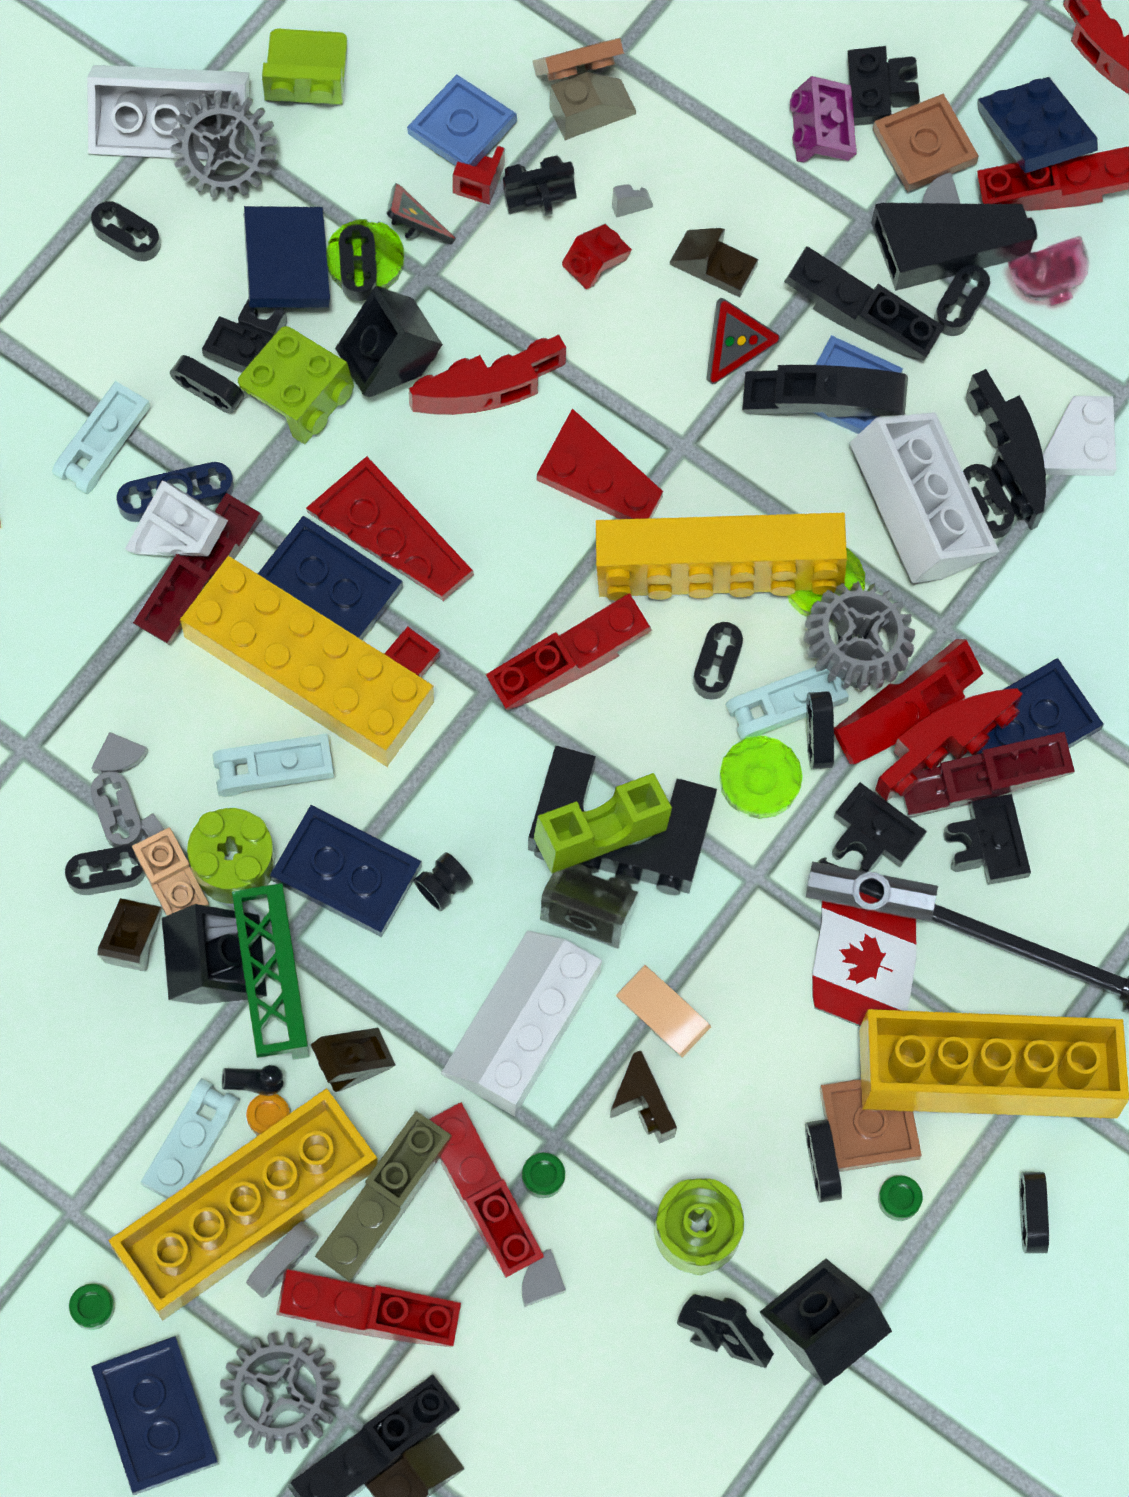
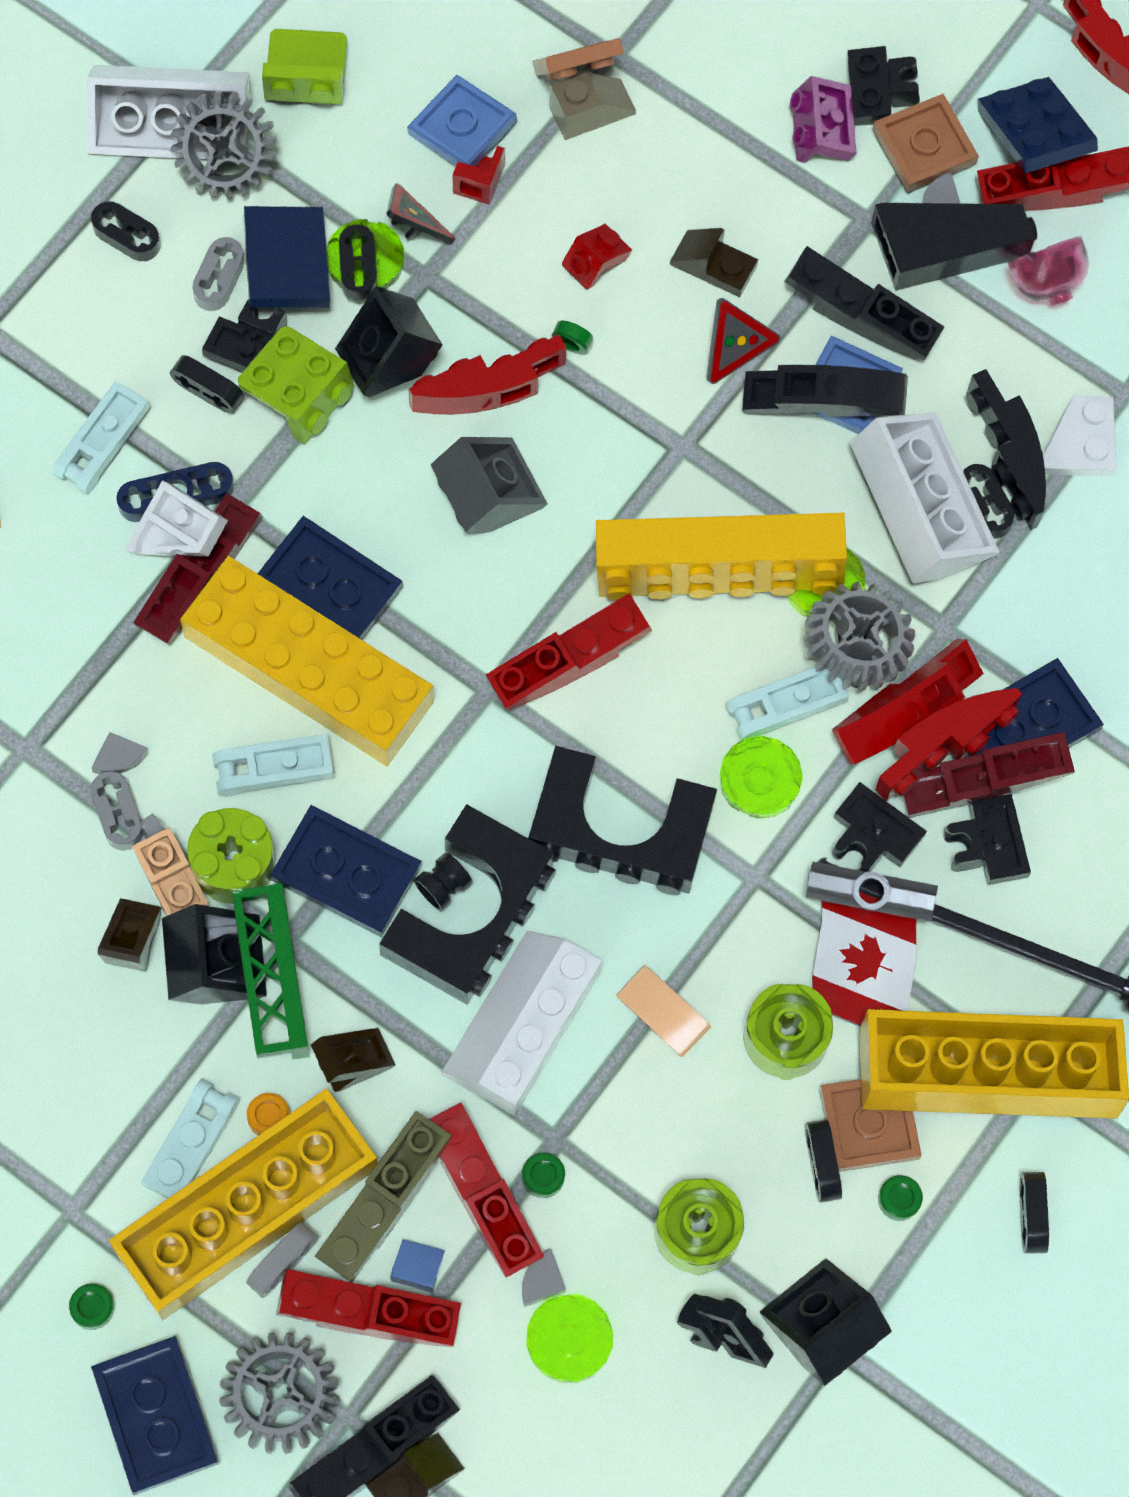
black beam [65,846,145,895] -> none
black arm [221,1065,284,1096] -> none
red wing [306,456,474,601] -> none
red plate [384,626,440,678] -> none
black hips [503,155,577,217] -> none
lime arch [534,773,672,874] -> none
red wing [536,408,663,519] -> none
clear smoke slope [540,864,638,949] -> none
dark brown slope [610,1050,677,1144] -> none
light grey tile [612,184,653,218] -> none
black beam [693,622,743,700] -> none
black beam [806,691,834,769] -> none
black beam [934,265,990,336] -> none
none -> light grey beam [192,237,245,311]
none -> black arch [379,804,556,1005]
none -> medium blue slope [390,1239,445,1293]
none -> dark grey slope [430,437,548,532]
none -> clear neon green tile [526,1294,613,1383]
none -> green tile [551,320,594,354]
none -> lime brick [743,983,833,1080]

